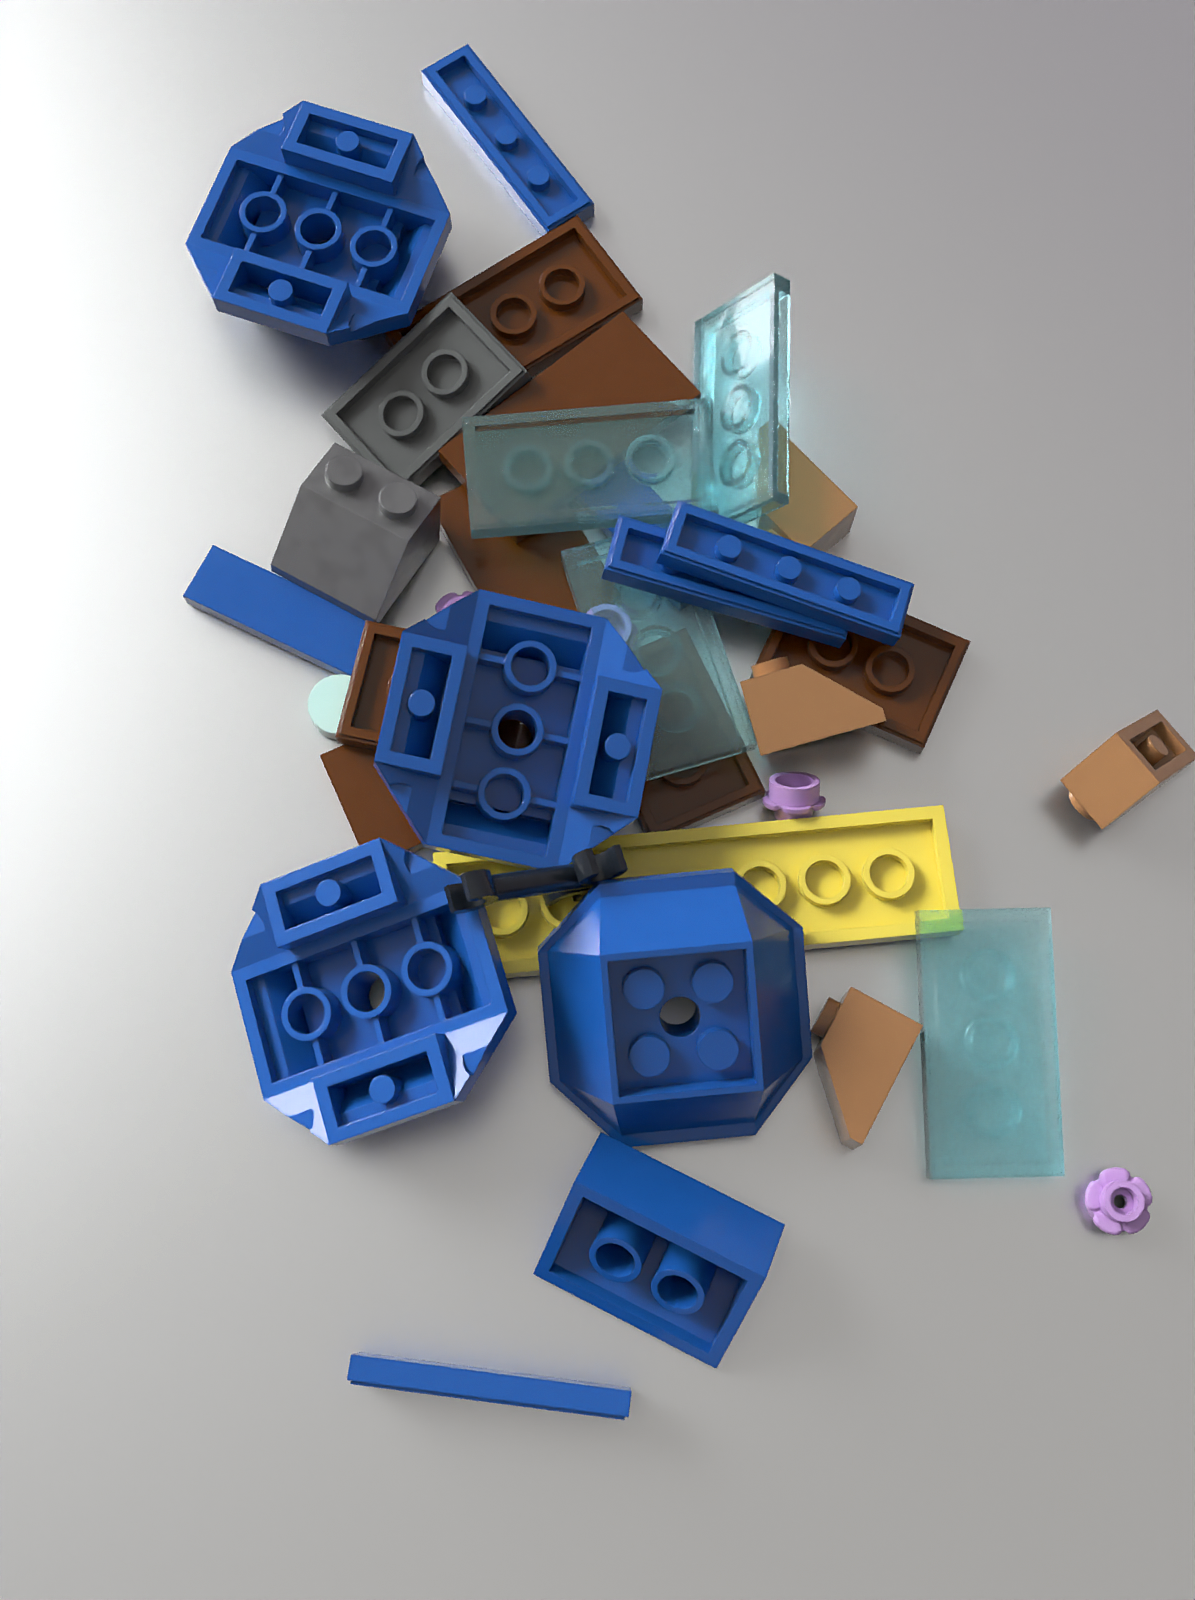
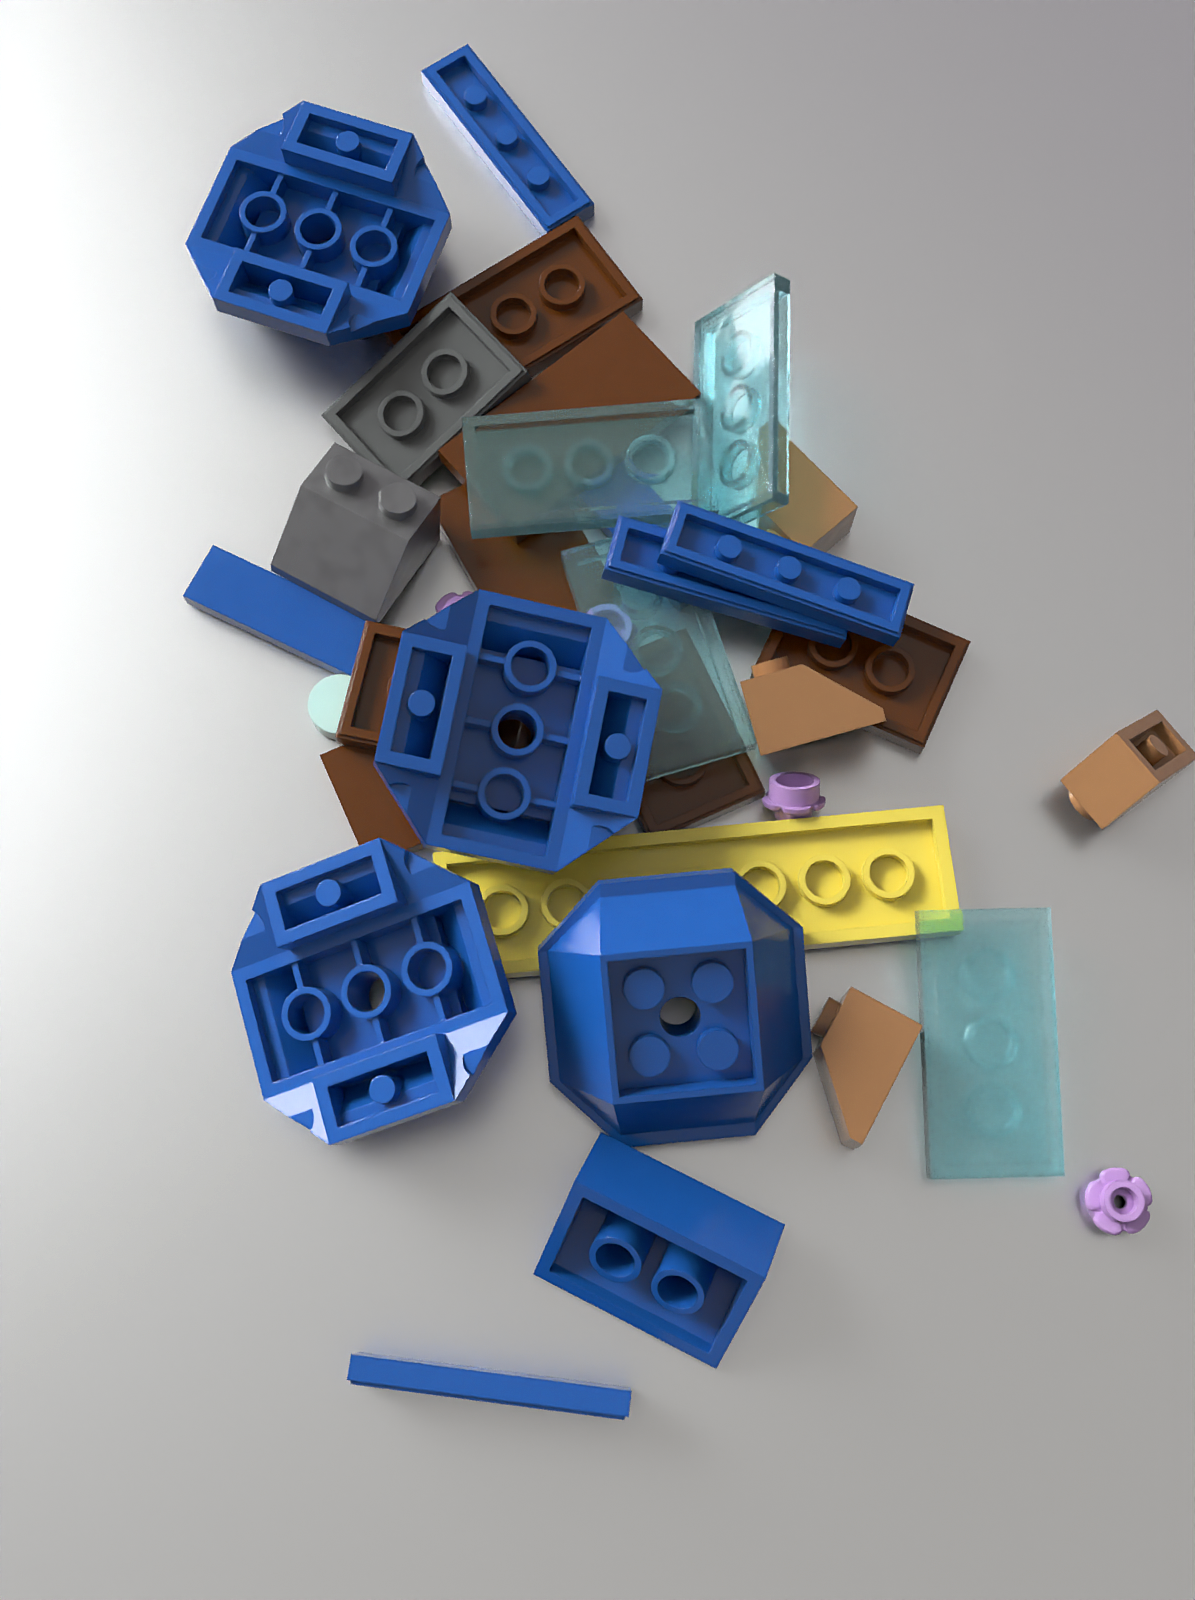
black bar [444,844,628,914] -> none

